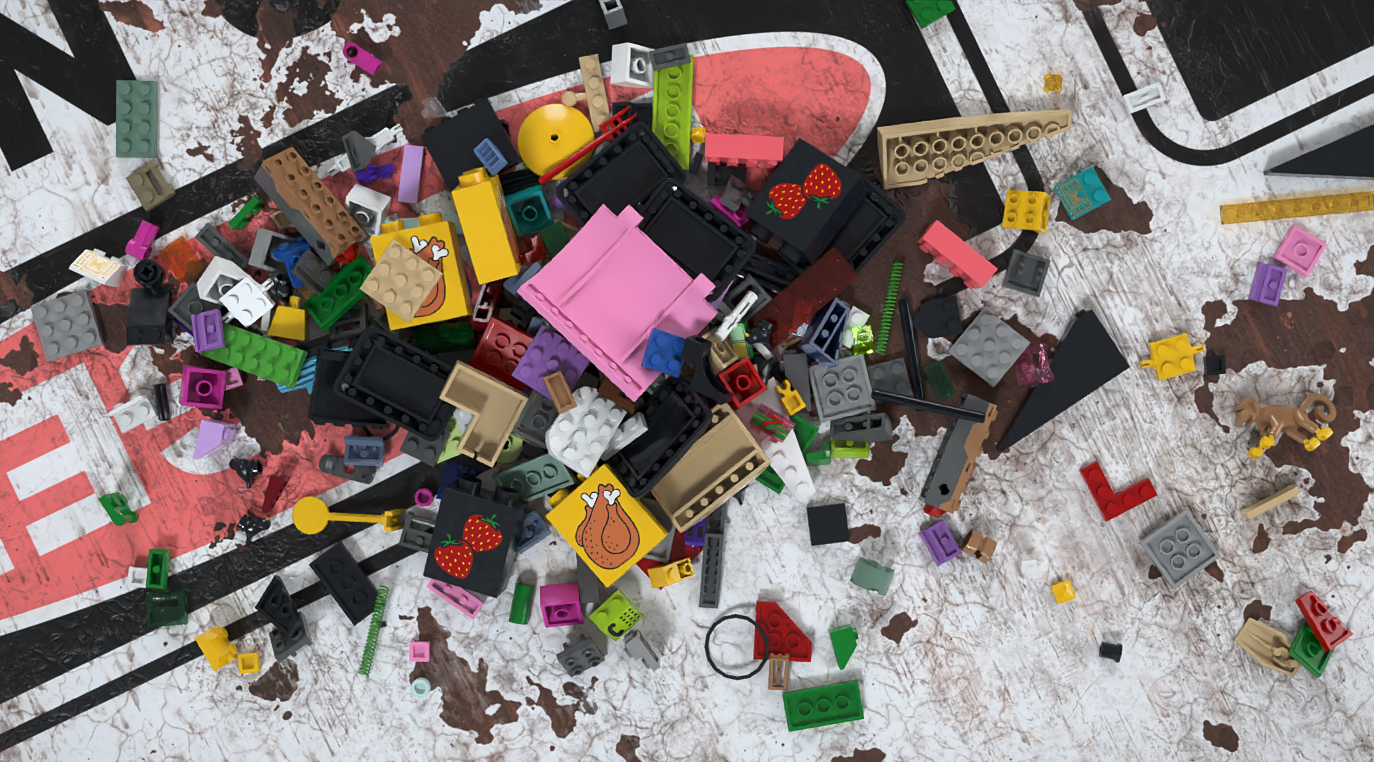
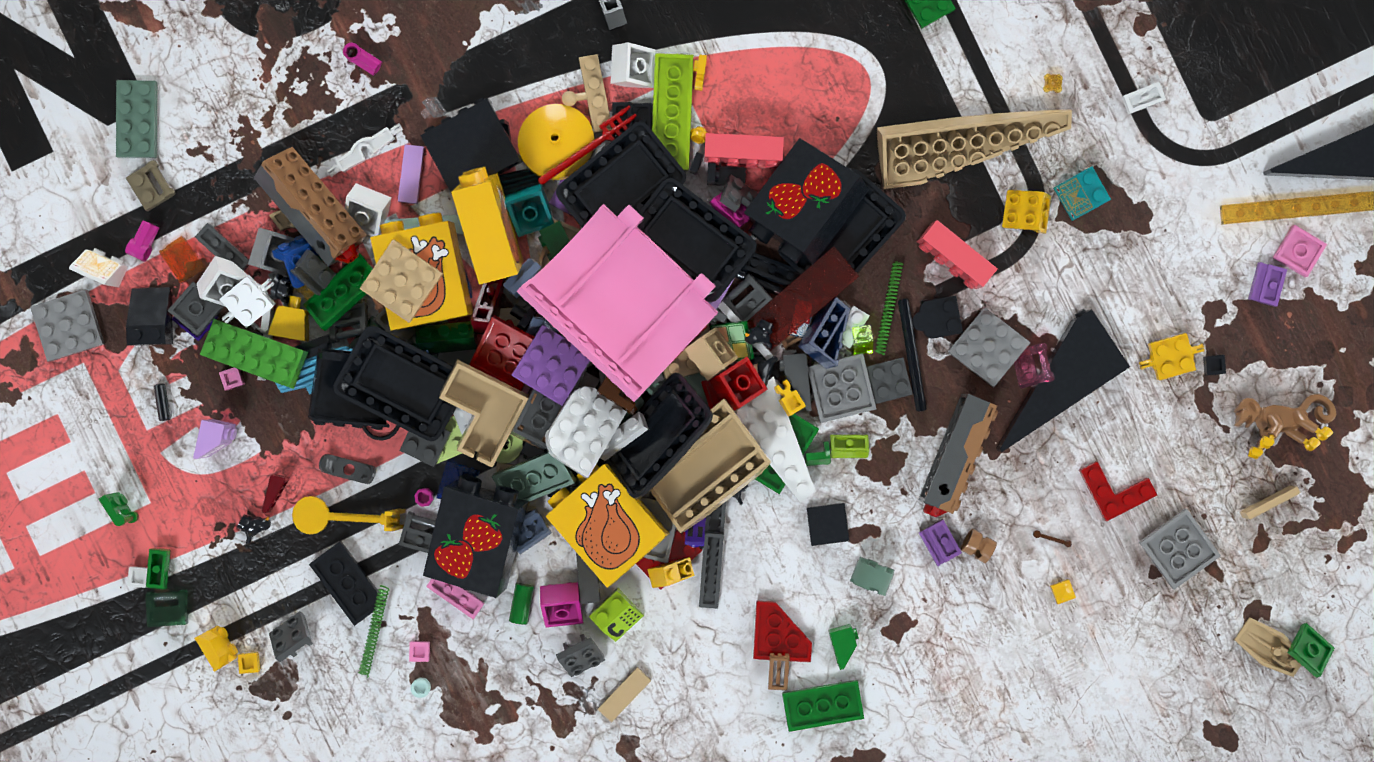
white bracket [108,393,158,433] -> none
black wheel [133,259,165,289] -> none
dark pink slope [179,365,226,409] -> none
medium lavender plate [191,309,225,353] -> none
green plate [228,196,265,231] -> none
black animal [229,456,263,489] -> none
black wing [255,575,303,638] -> none
dark grey slope [342,131,376,174] -> none
sand blue bracket [343,434,386,466] -> none
dark purple plate [355,163,397,184] -> none
medium blue slope [474,138,508,176] -> none
clear red piece [518,234,547,266] -> none
medium nougat tile [543,370,577,415] -> none
light grey plate [623,630,661,672] -> none
blue plate [641,328,686,378] -> none
dark grey plate [649,43,691,72] -> none
black arch [680,335,734,405] -> none
black piece [704,614,769,680] -> none
white pin [714,291,758,341] -> none
slope [748,403,796,444] -> none
dark grey slope [830,413,892,442] -> none
black axle [871,389,986,423] -> none
clear green plate [923,360,957,402] -> none
dark grey plate [1001,249,1051,297] -> none
black bush [1099,642,1123,663] -> none
red wing [1295,591,1353,652] -> none
none -> tan tile [598,667,651,723]
none -> yellow plate [693,54,707,91]
none -> reddish brown hinge [1033,530,1072,548]

